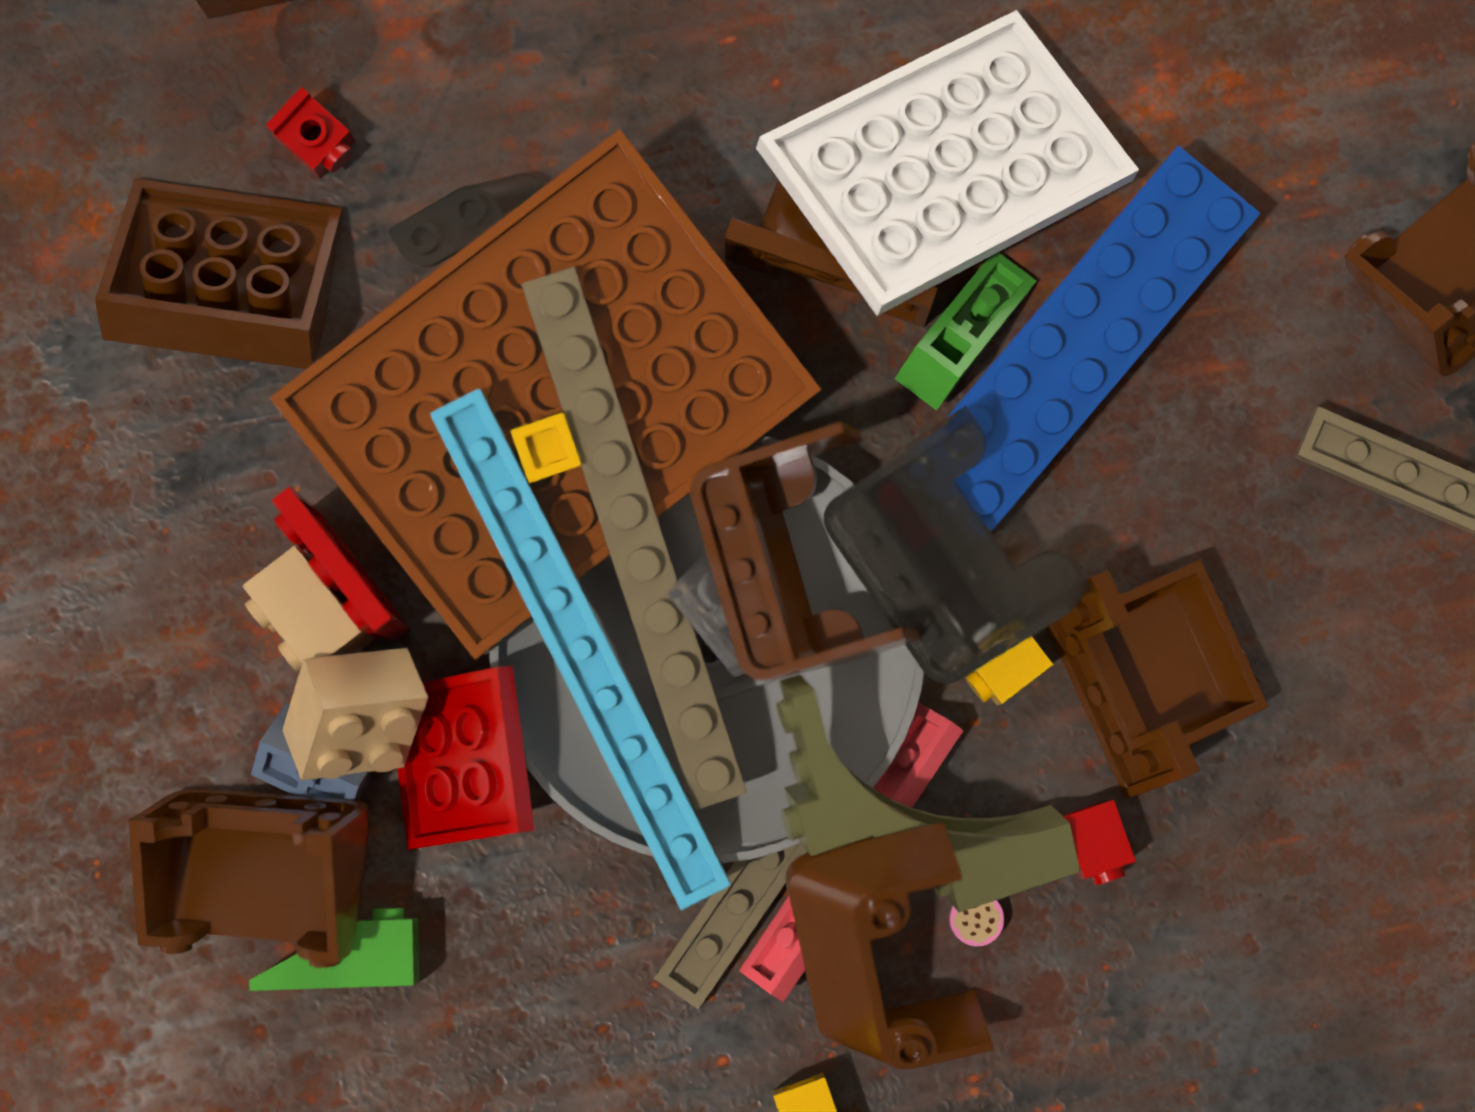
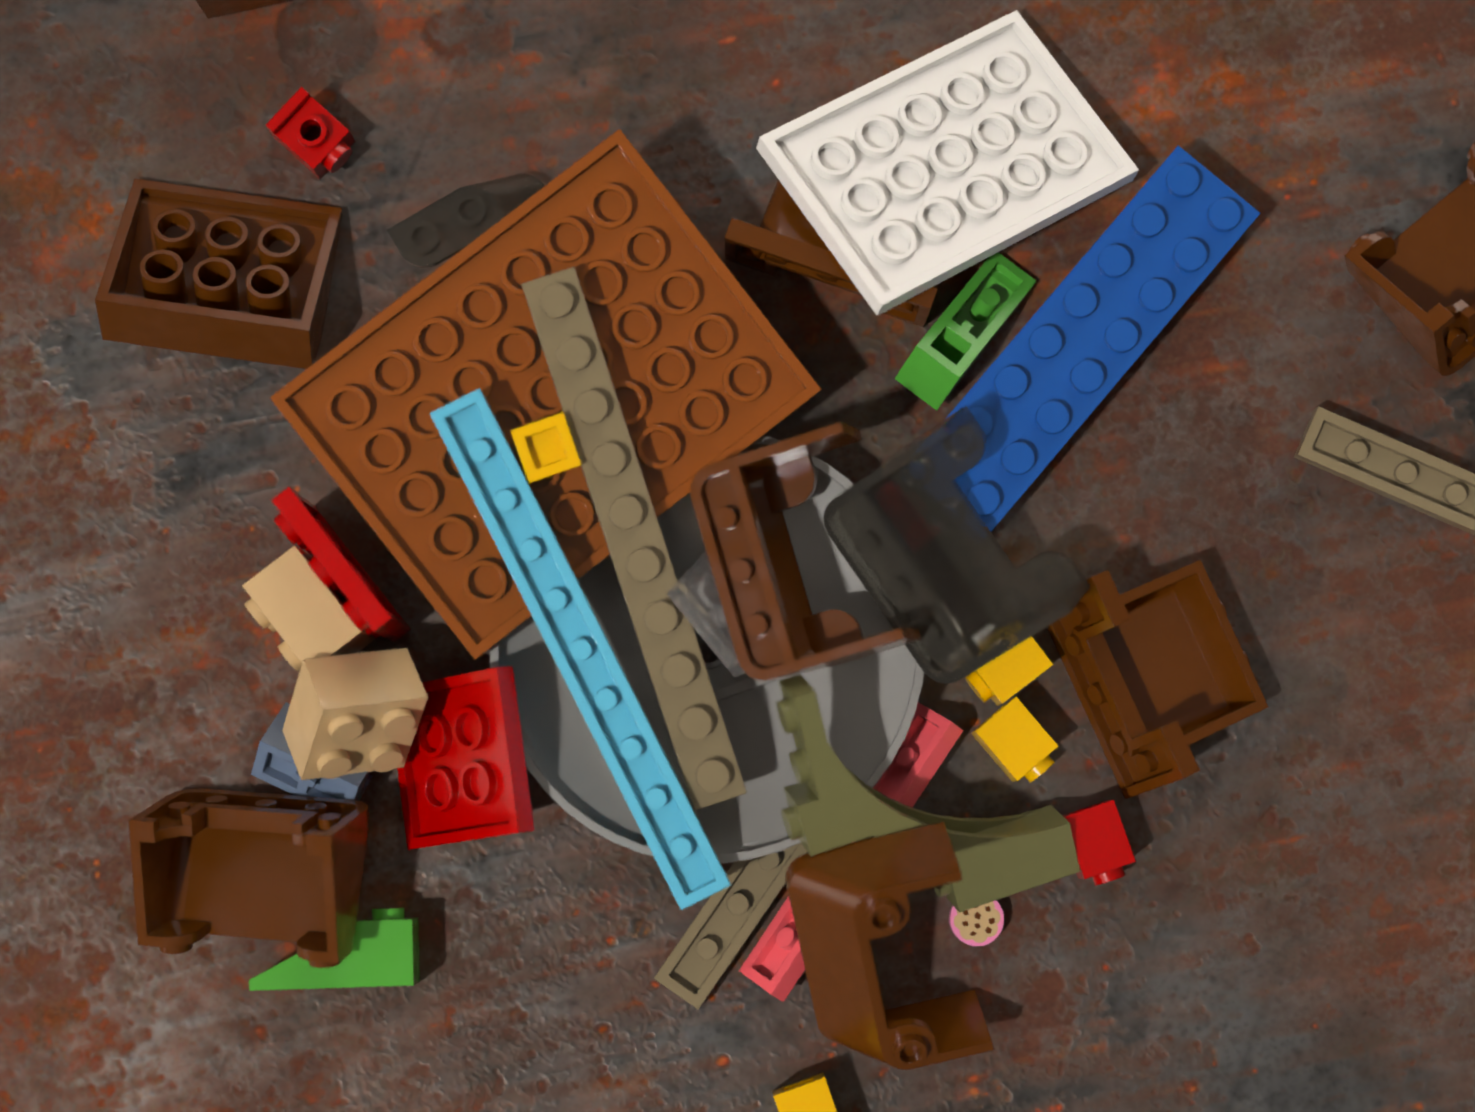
none -> yellow brick [971,697,1058,783]

